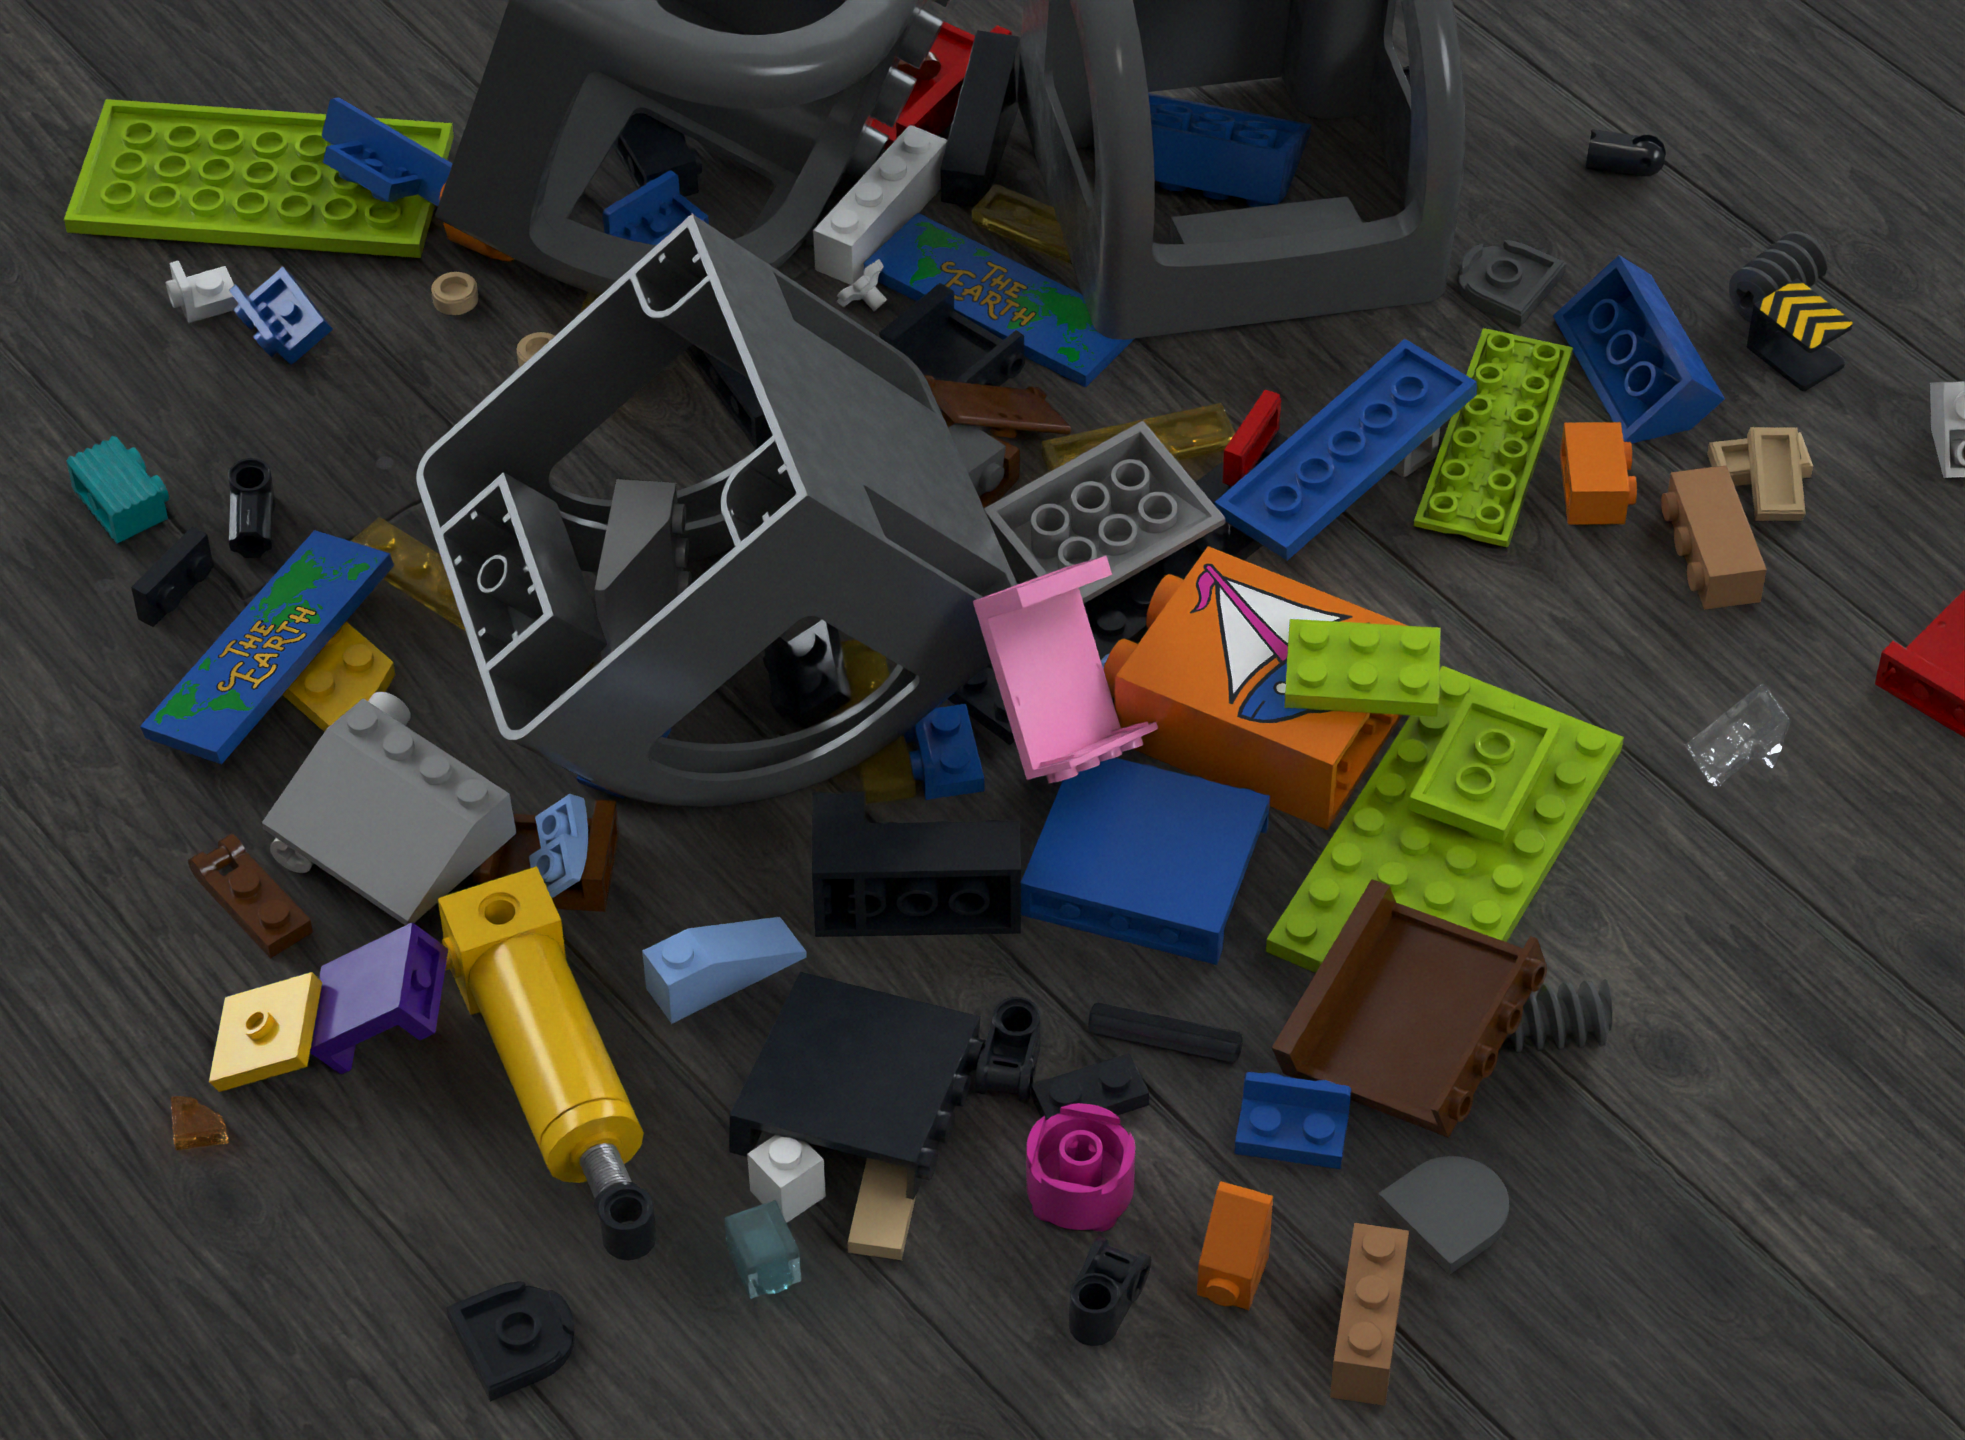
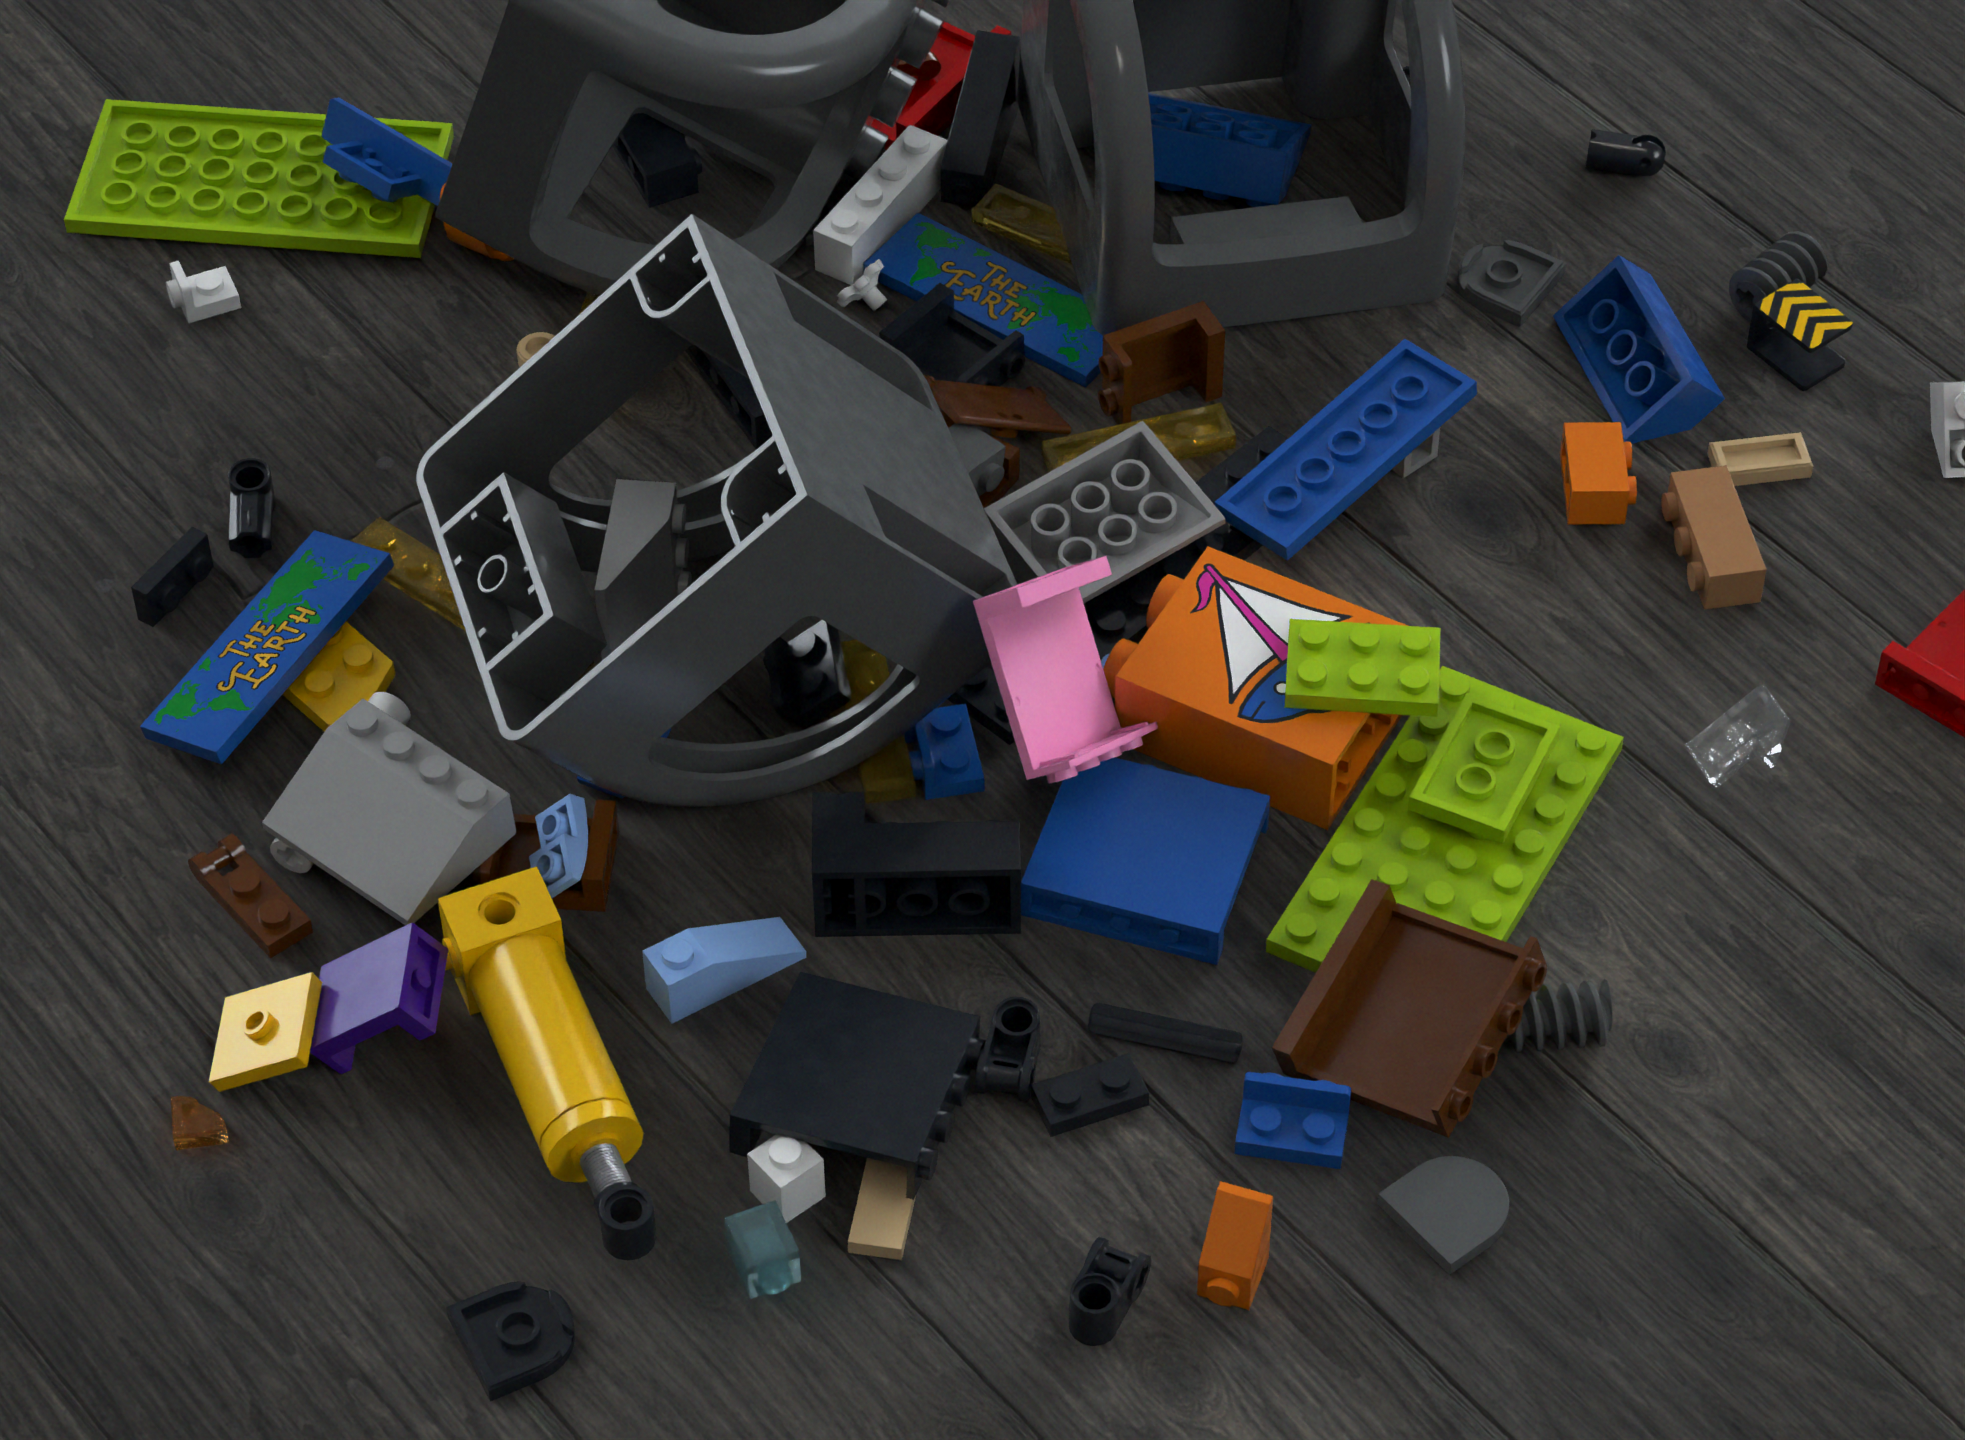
teal brick [66,436,169,544] -> none
blue bracket [229,267,333,365] -> none
tan tile [431,272,478,315] -> none
blue bracket [603,170,709,245] -> none
dark pink brick [1026,1103,1135,1232] -> none
red tile [1222,389,1281,486] -> none
medium nougat brick [1330,1223,1409,1406] -> none
lime plate [1414,328,1573,547] -> none
tan tile [1747,427,1806,521] -> none
none -> reddish brown panel [1098,301,1225,430]

